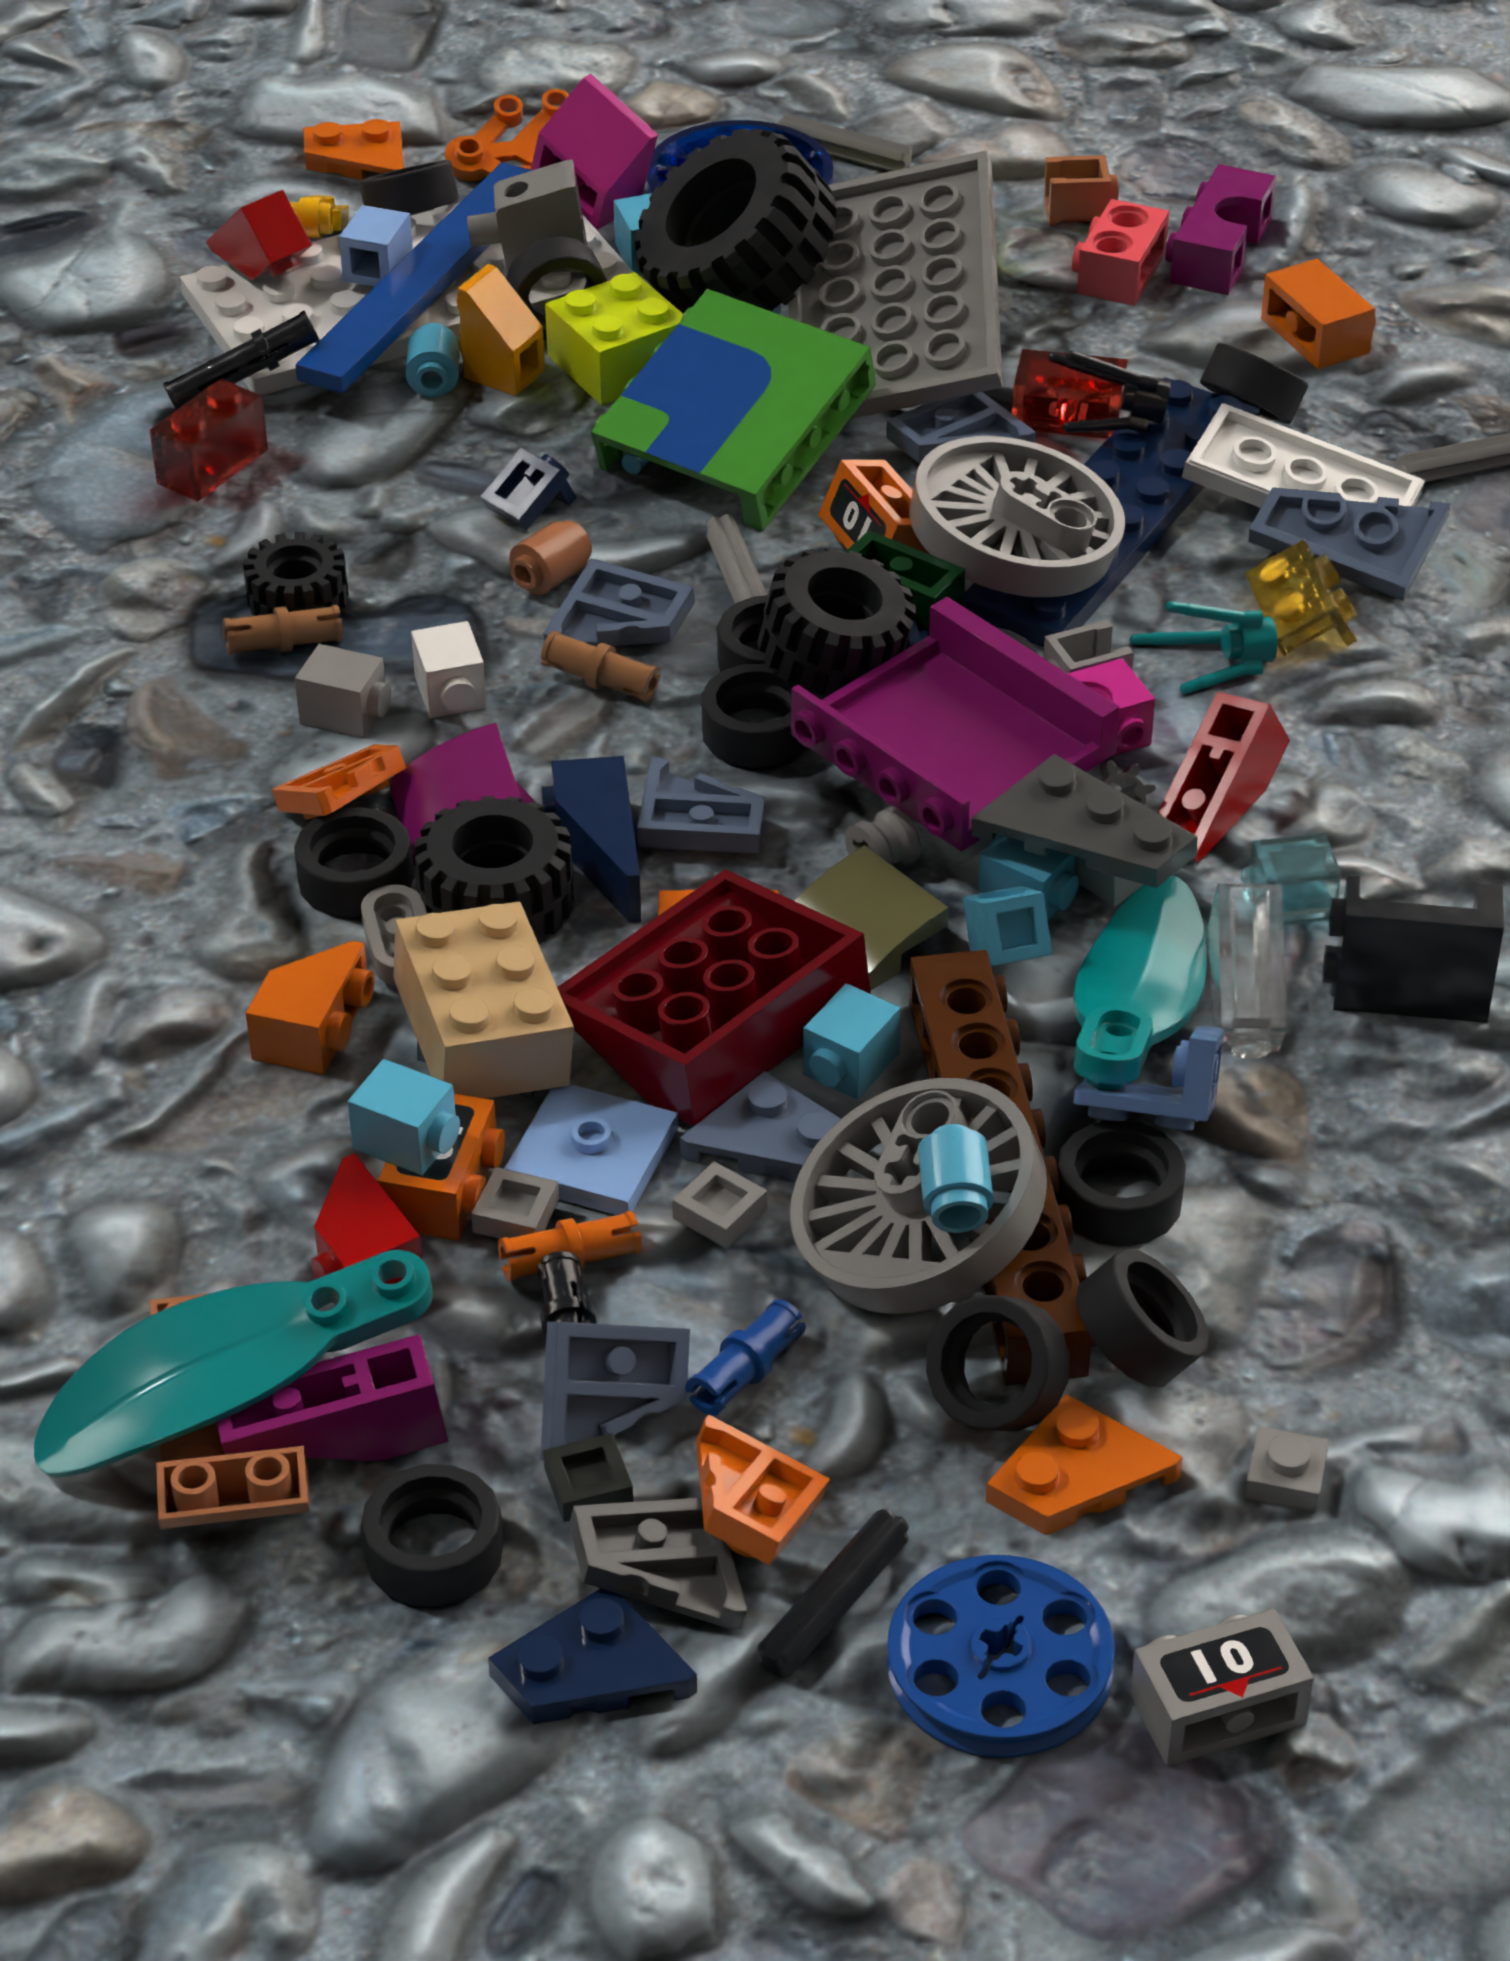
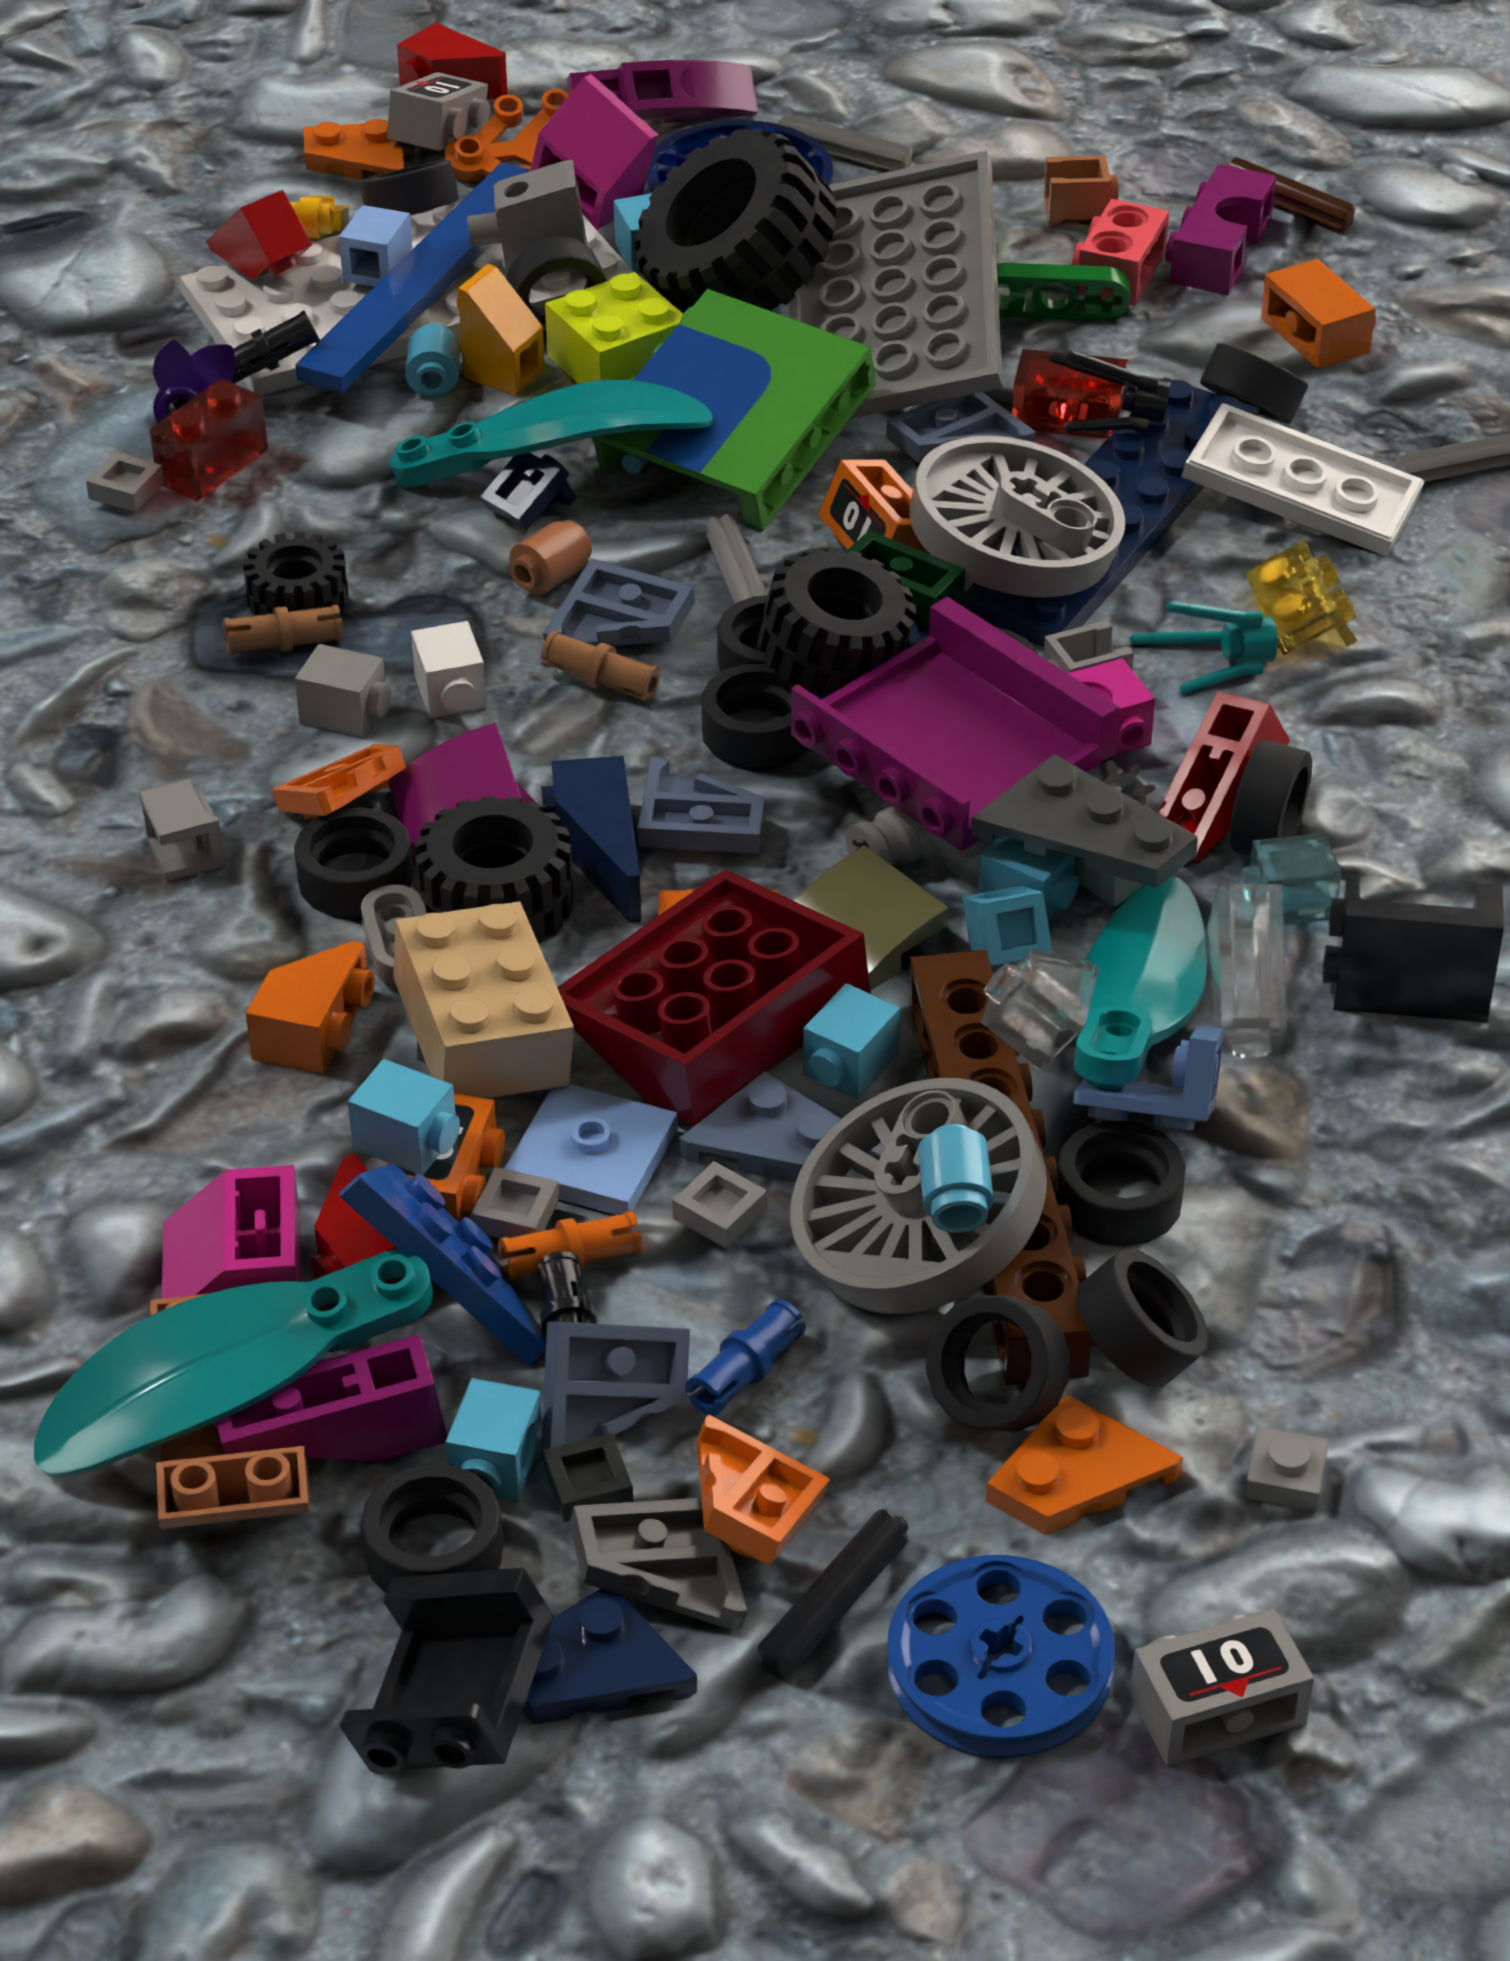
sand blue wing [1248,487,1450,601] -> none
none -> light grey plate [86,452,164,512]
none -> light grey window [139,779,225,882]
none -> dark purple plate [152,339,254,431]
none -> dark pink slope [162,1165,302,1299]
none -> blue wing [339,1163,546,1366]
none -> black panel [339,1568,554,1772]
none -> light grey brick [387,72,490,151]
none -> teal plant [389,380,713,487]
none -> red slope [397,23,508,99]
none -> medium azure brick [445,1378,542,1502]
none -> magenta slope [567,60,758,123]
none -> clear slope [981,950,1099,1070]
none -> green beam [997,263,1130,320]
none -> reddish brown axle [1226,157,1356,232]
none -> black tyre [1230,740,1312,863]

